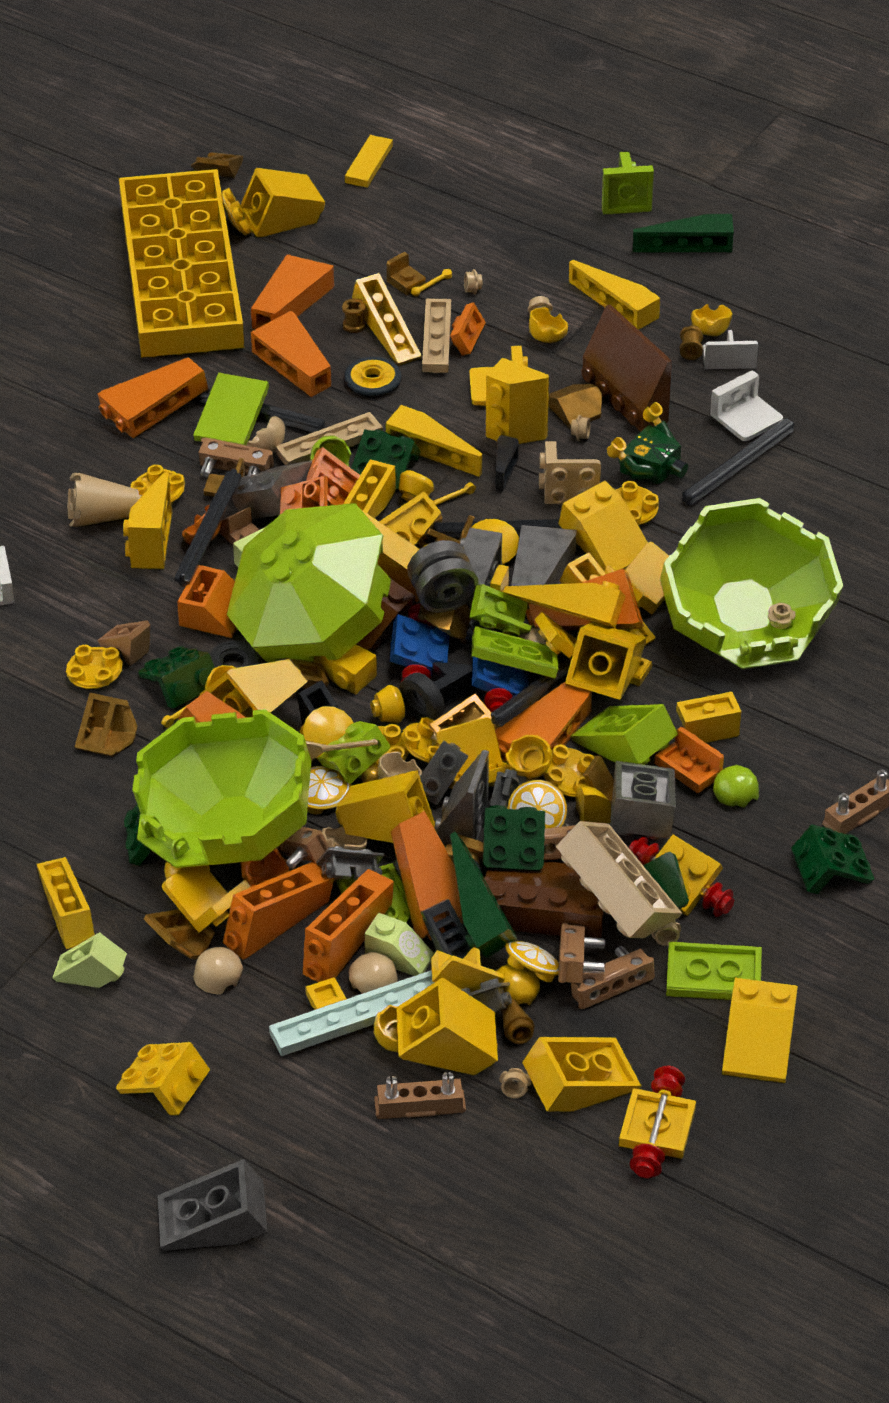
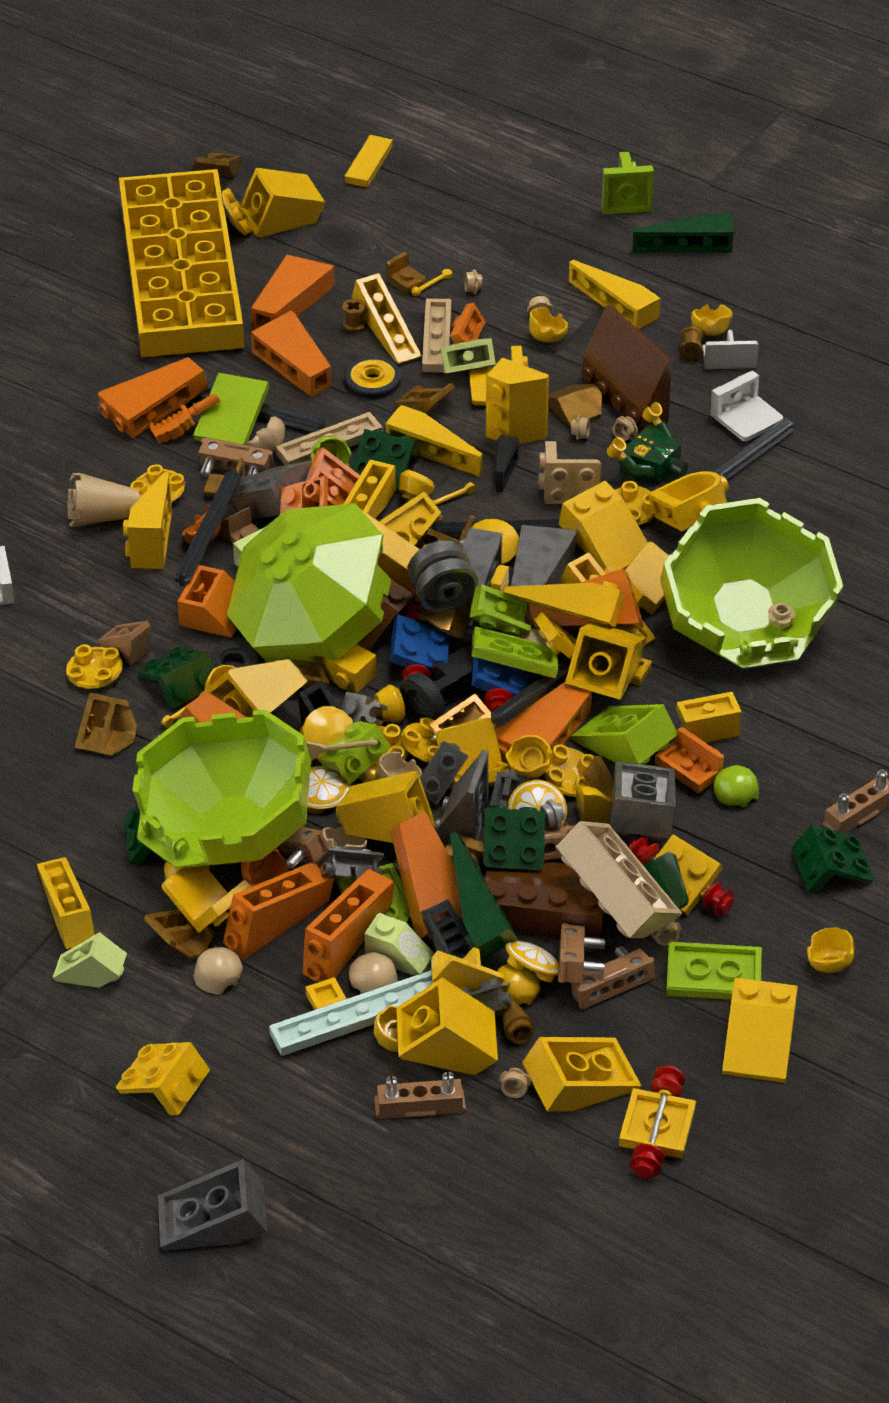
none -> orange piece [149,393,221,444]
none -> flat silver plate [341,692,388,726]
none -> pearl gold slope [394,383,454,414]
none -> yellowish green slope [440,338,496,373]
none -> light grey plate [540,799,565,829]
none -> tan plate [612,416,638,441]
none -> yellow piece [648,471,729,531]
none -> yellow hair [807,927,854,974]

